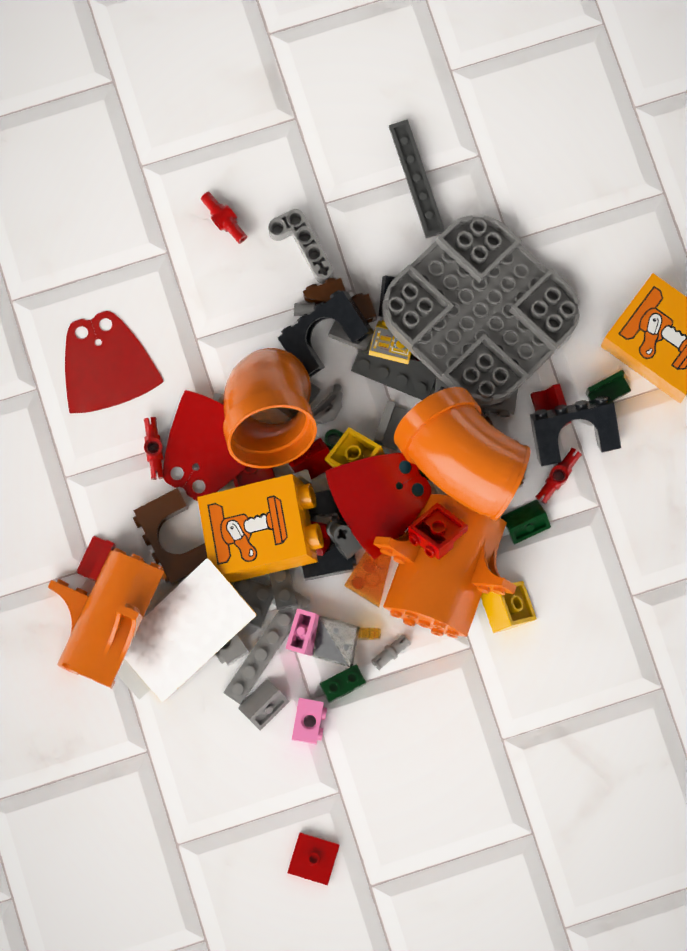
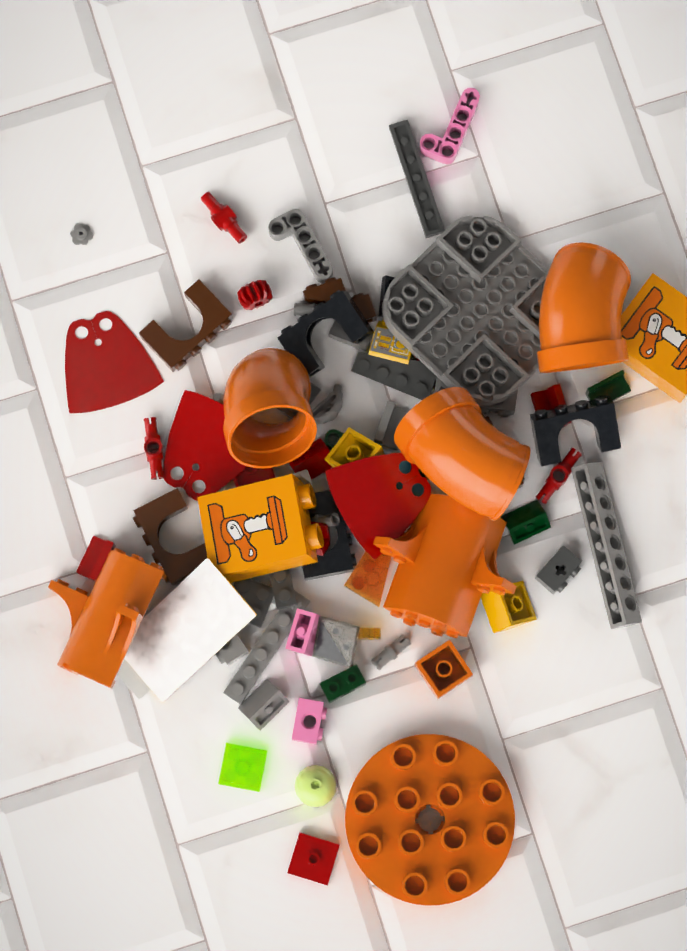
dark grey piece [326,519,362,560] -> none
red plate [408,503,468,560] -> none
none -> light grey plant [70,223,94,245]
none -> reddish brown arch [139,279,233,372]
none -> clear neon green plate [218,743,268,792]
none -> red gear [237,280,273,310]
none -> yellowish green cylinder [295,765,337,807]
none -> orange plate [345,734,515,906]
none -> orange brick [414,640,473,700]
none -> bright pink beam [419,88,480,164]
none -> dark grey brick [535,545,582,595]
none -> orange cylinder [537,242,631,373]
none -> light grey brick [571,462,642,629]

